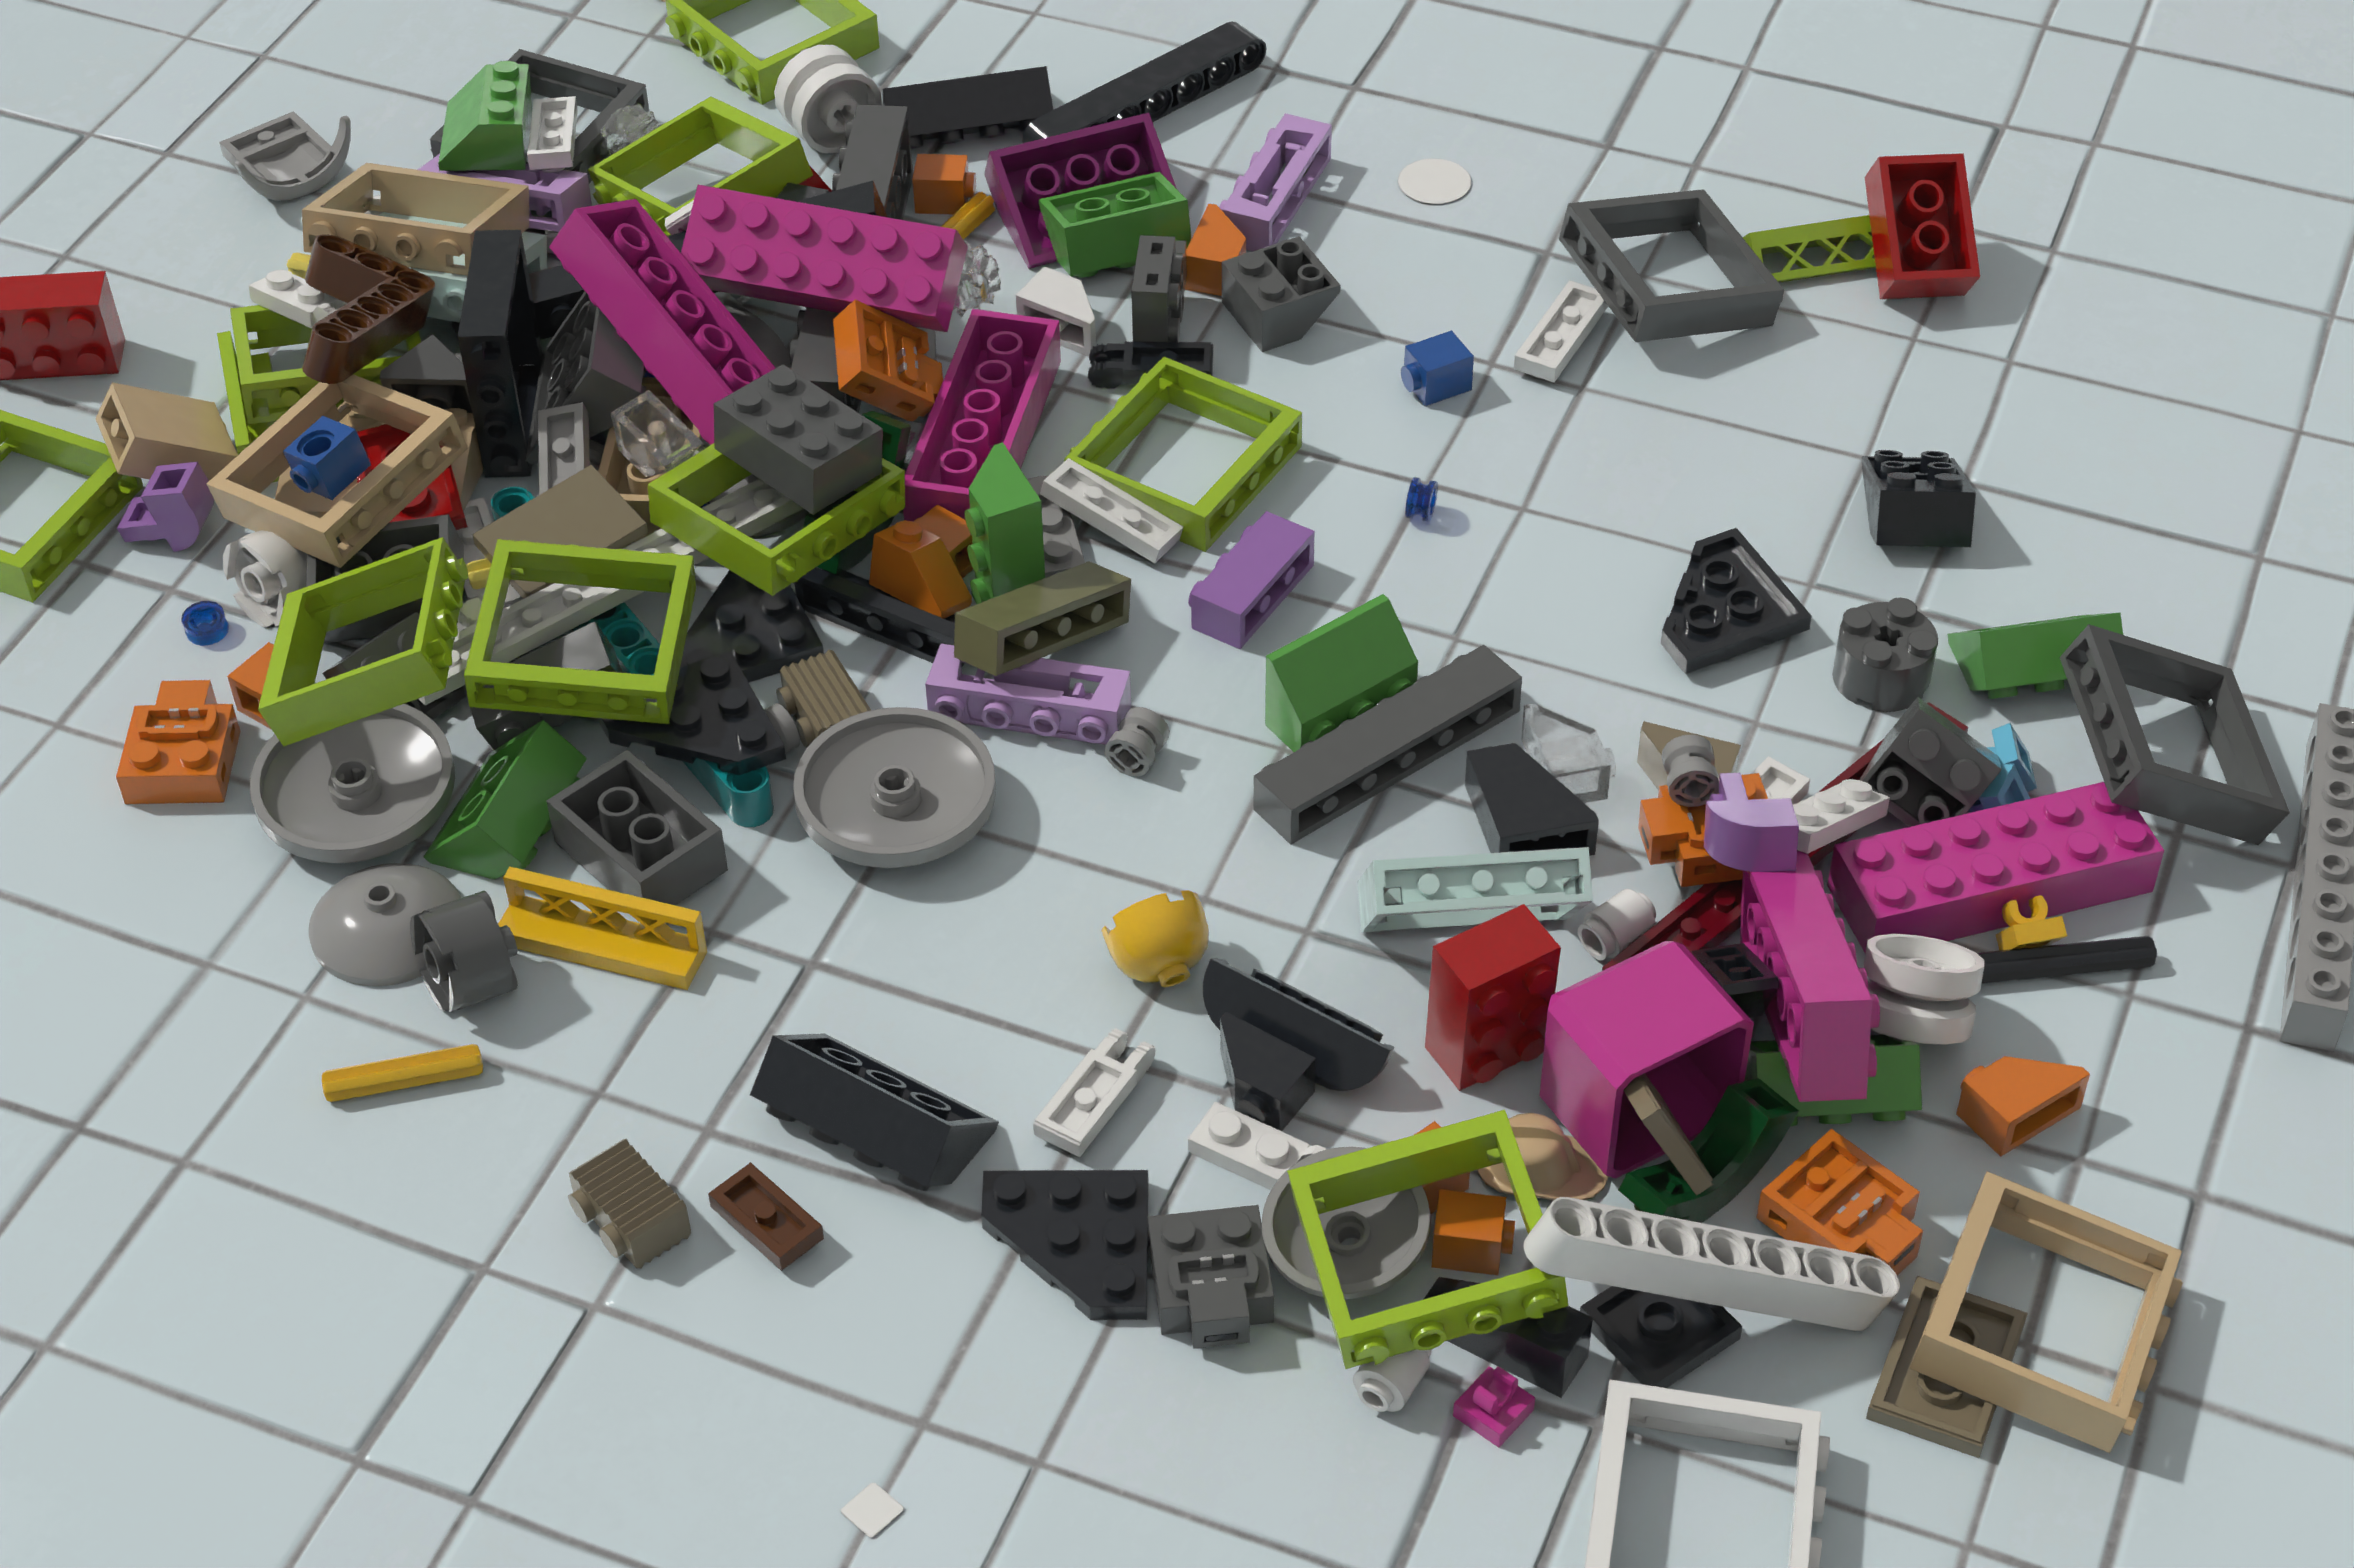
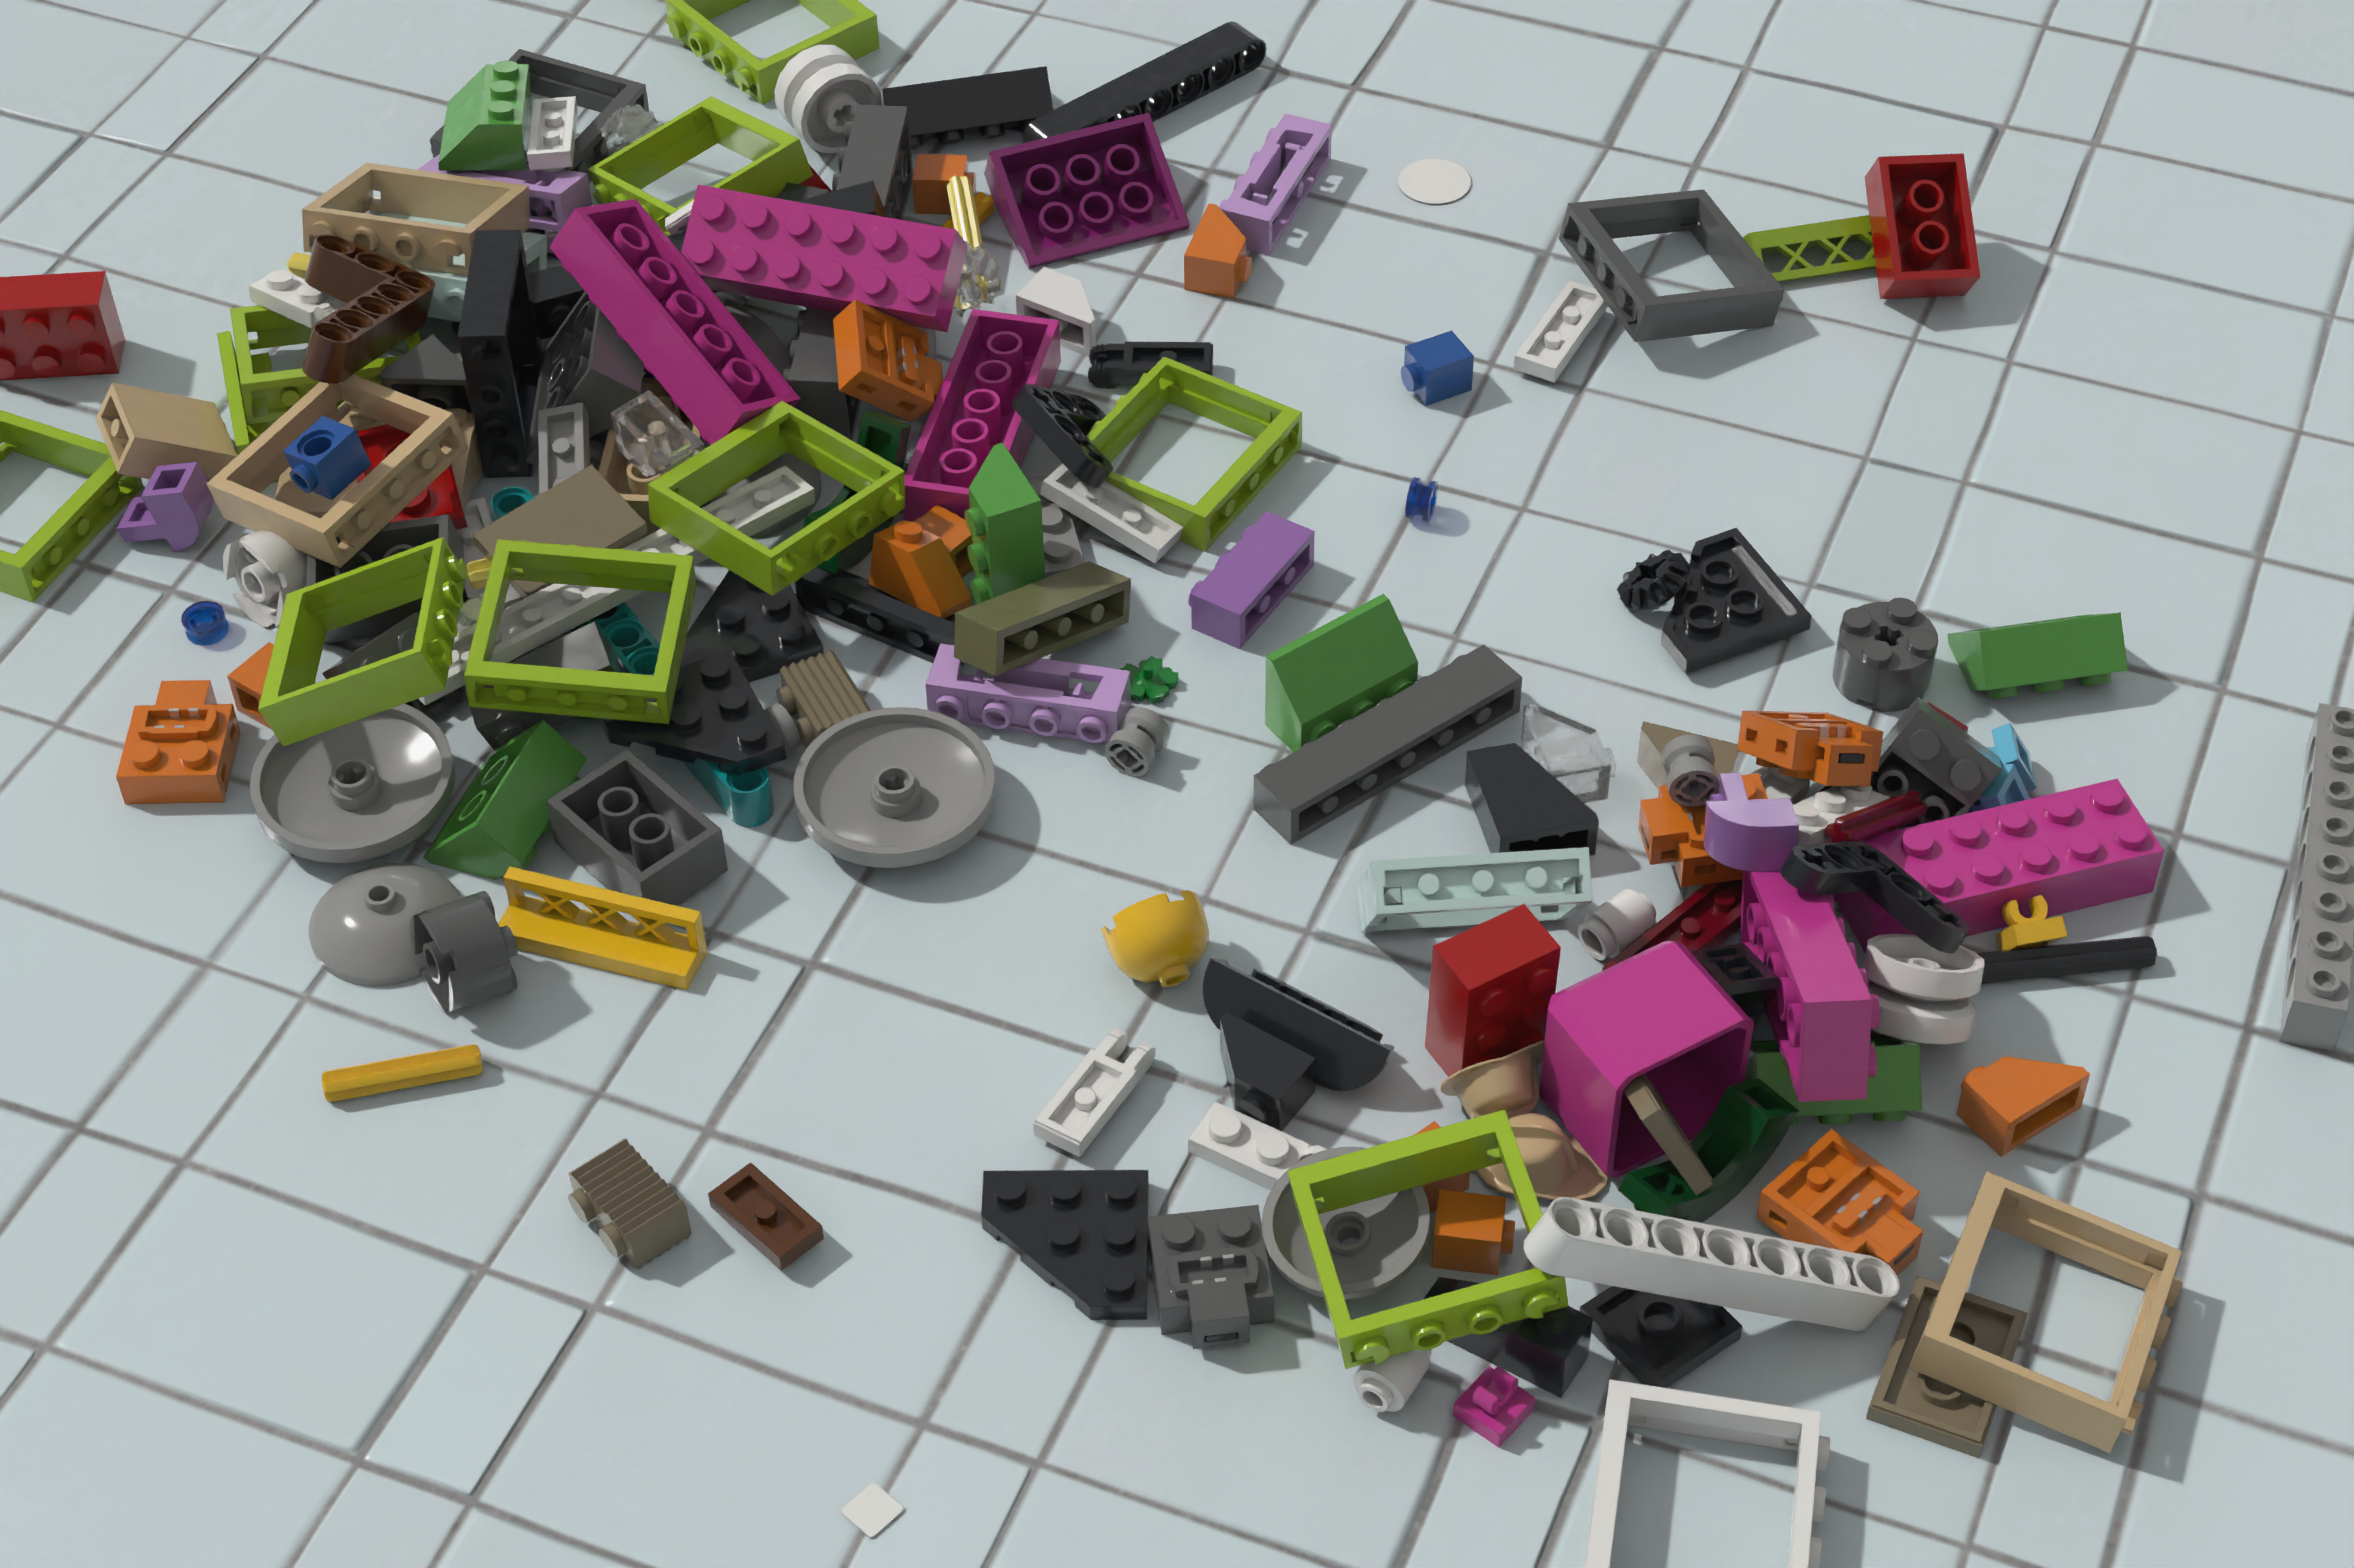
light grey piece [219,111,351,201] -> none
dark grey brick [714,364,883,515] -> none
black slope [750,1033,999,1191] -> none
bright green slope [1039,172,1192,278] -> none
dark grey piece [1131,235,1187,342] -> none
dark grey slope [1222,236,1341,352] -> none
black slope [1861,450,1976,547] -> none
dark grey window [2059,624,2290,845] -> none
none -> light yellow axle [947,175,988,288]
none -> black beam [1011,383,1113,488]
none -> green plant [1120,656,1178,703]
none -> tan piece [1441,1040,1545,1119]
none -> black gear [1617,550,1690,610]
none -> orange piece [1737,711,1883,786]
none -> black beam [1780,841,1969,954]
none -> dark red axle [1825,791,1927,843]

